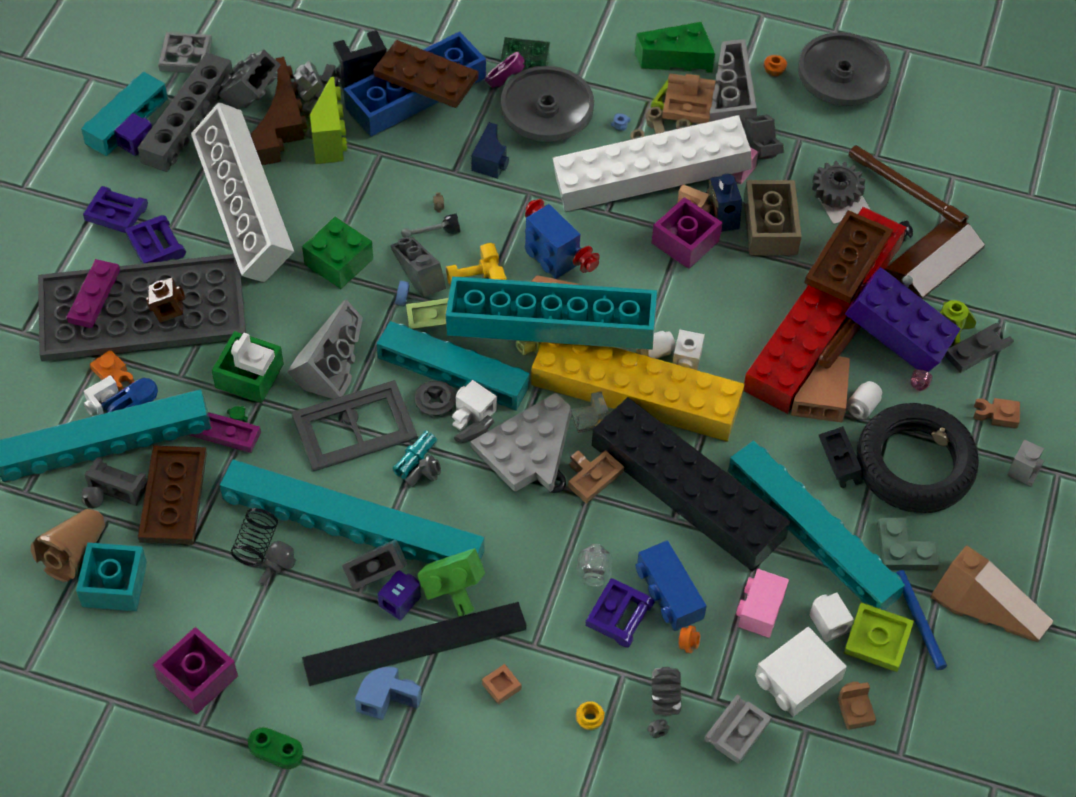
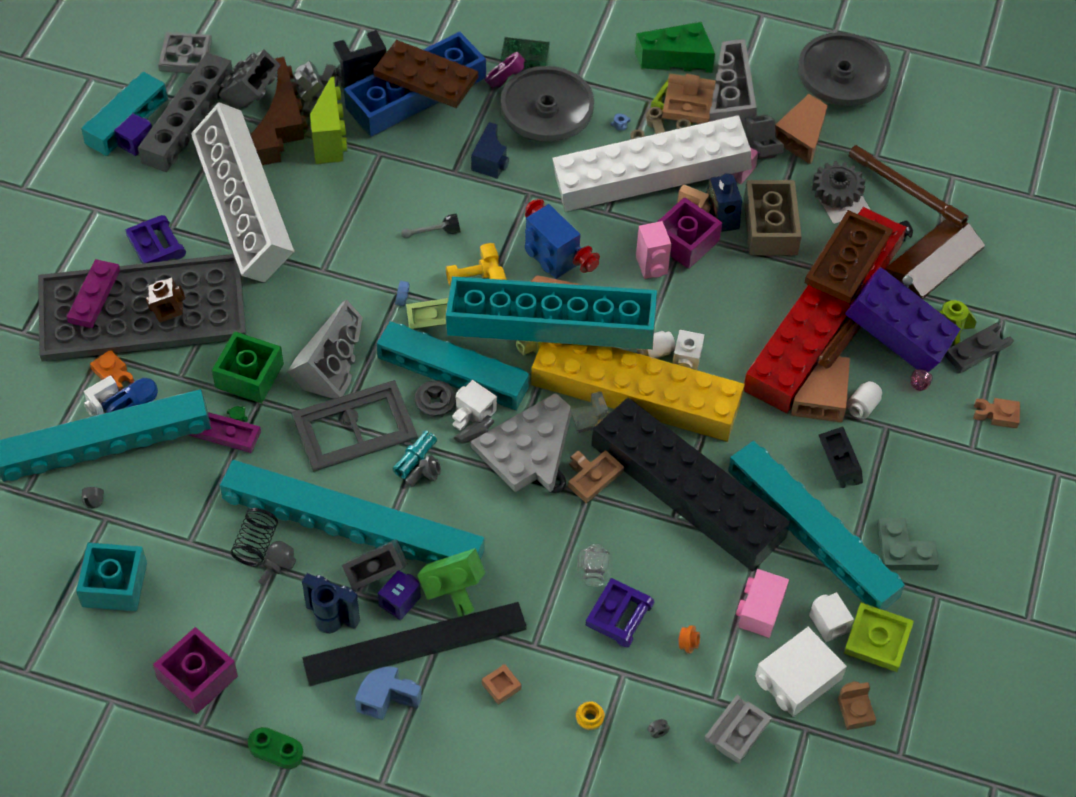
medium nougat cone [31,509,105,582] -> none
dark purple plate [83,186,148,233] -> none
dark grey hinge [84,457,148,506] -> none
reddish brown plate [138,445,207,545] -> none
white bracket [231,333,275,376] -> none
green brick [302,217,373,289] -> none
dark grey slope [390,237,446,297] -> none
dark tan piece [433,192,444,213] -> none
blue brick [635,540,707,631] -> none
dark grey gear [652,667,681,716] -> none
orange plate [764,55,787,76] -> none
black tyre [857,403,979,513] -> none
blue bar [896,570,947,670] -> none
medium nougat wedge [930,545,1054,642] -> none
dark tan piece [932,428,950,446] -> none
light grey brick [1007,439,1044,487] -> none
none -> dark blue plate [302,573,360,633]
none -> bright pink brick [636,221,671,279]
none -> nougat slope [775,94,828,164]

